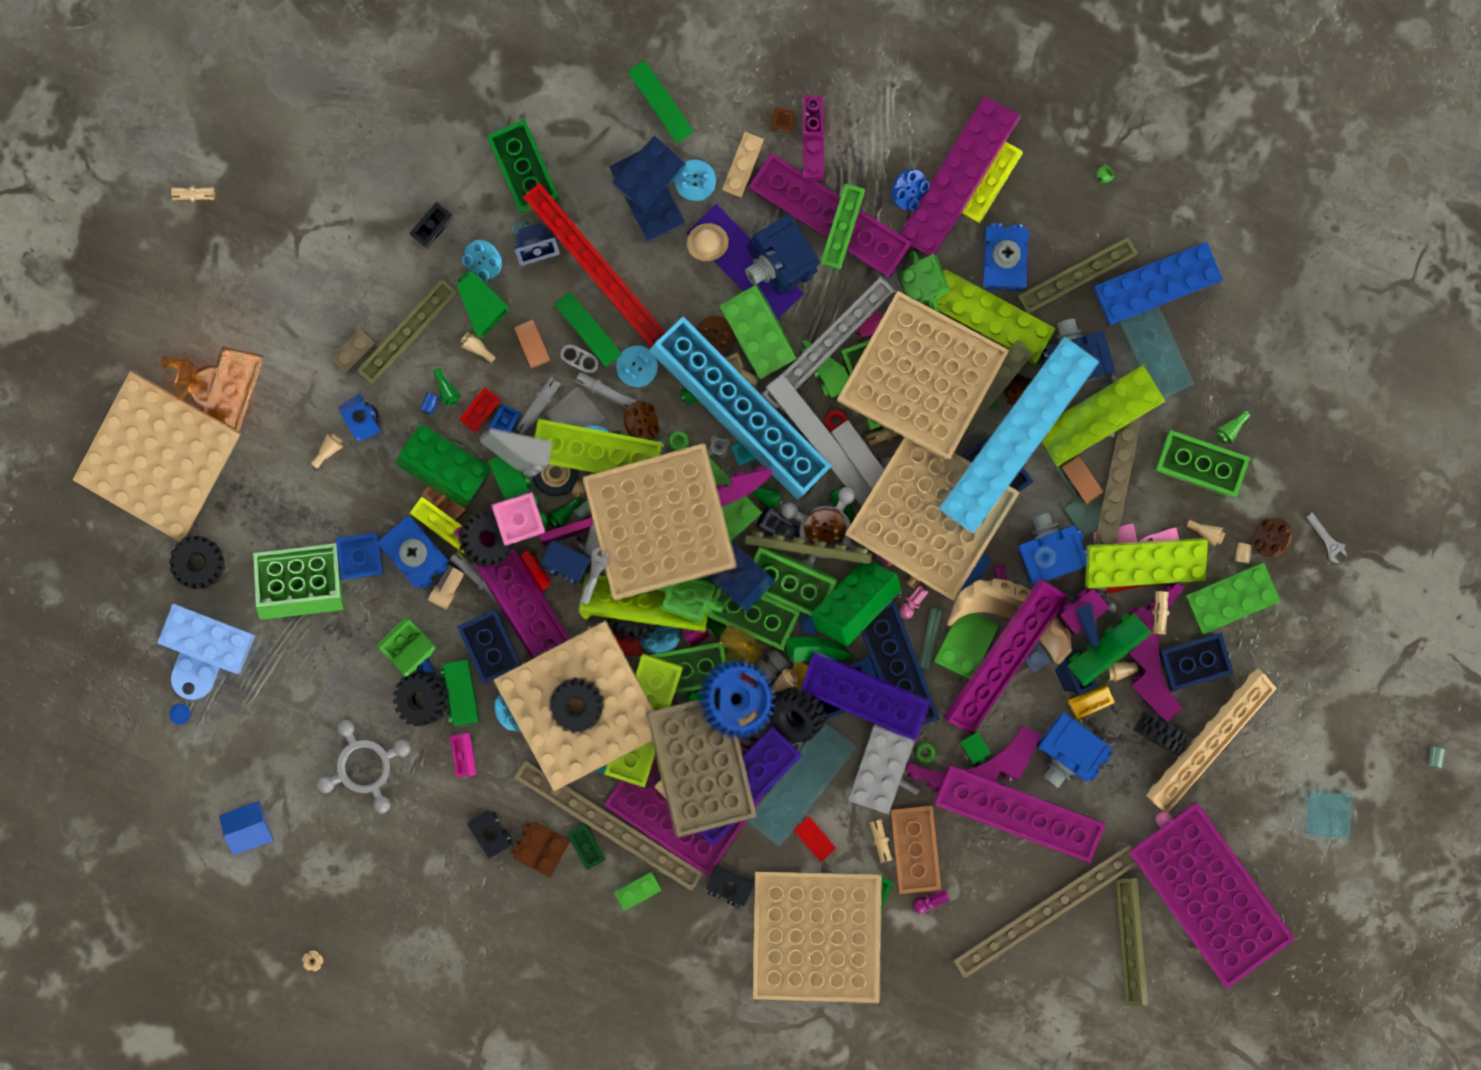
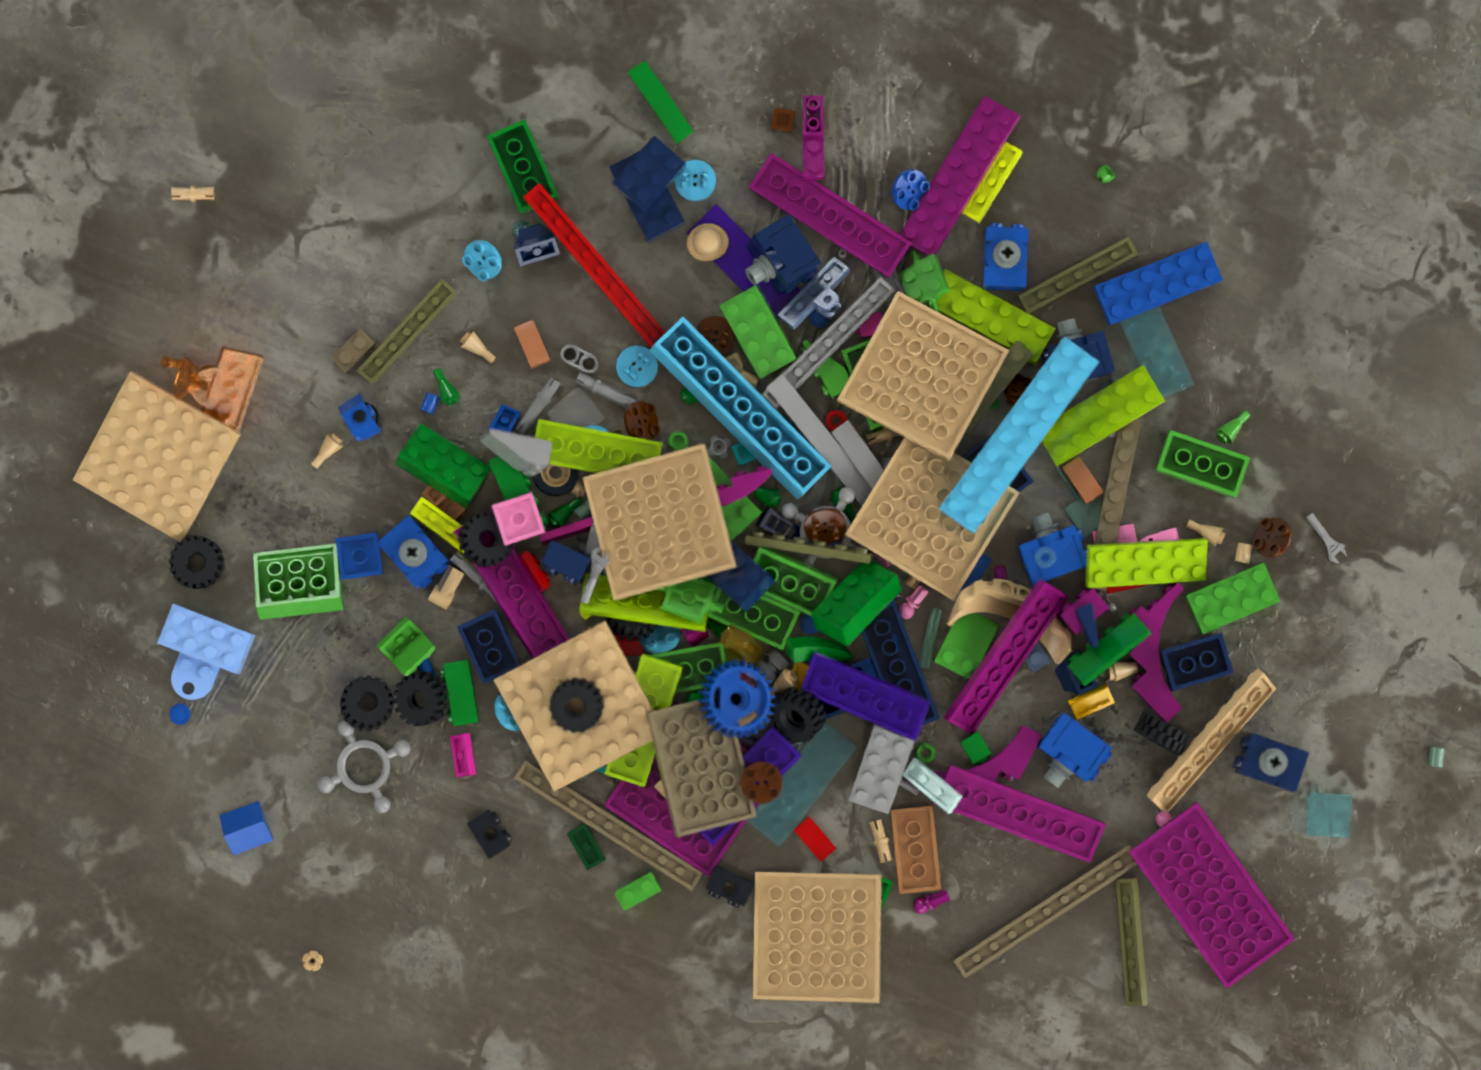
black brick [409,202,454,250] -> none
green slope [457,271,510,340] -> none
red plate [459,387,501,433] -> none
reddish brown plate [512,821,570,878] -> none
green slope [554,291,622,367] -> none
tan plate [722,132,764,198] -> none
bright green plate [821,183,865,270] -> none
tan pin [1152,591,1169,634] -> none
none -> black tyre [340,676,394,732]
none -> reddish brown plate [740,762,783,804]
none -> sand blue plate [778,257,850,330]
none -> blue plate [809,309,830,328]
none -> light aqua tile [903,758,962,813]
none -> dark blue piece [1233,733,1310,793]

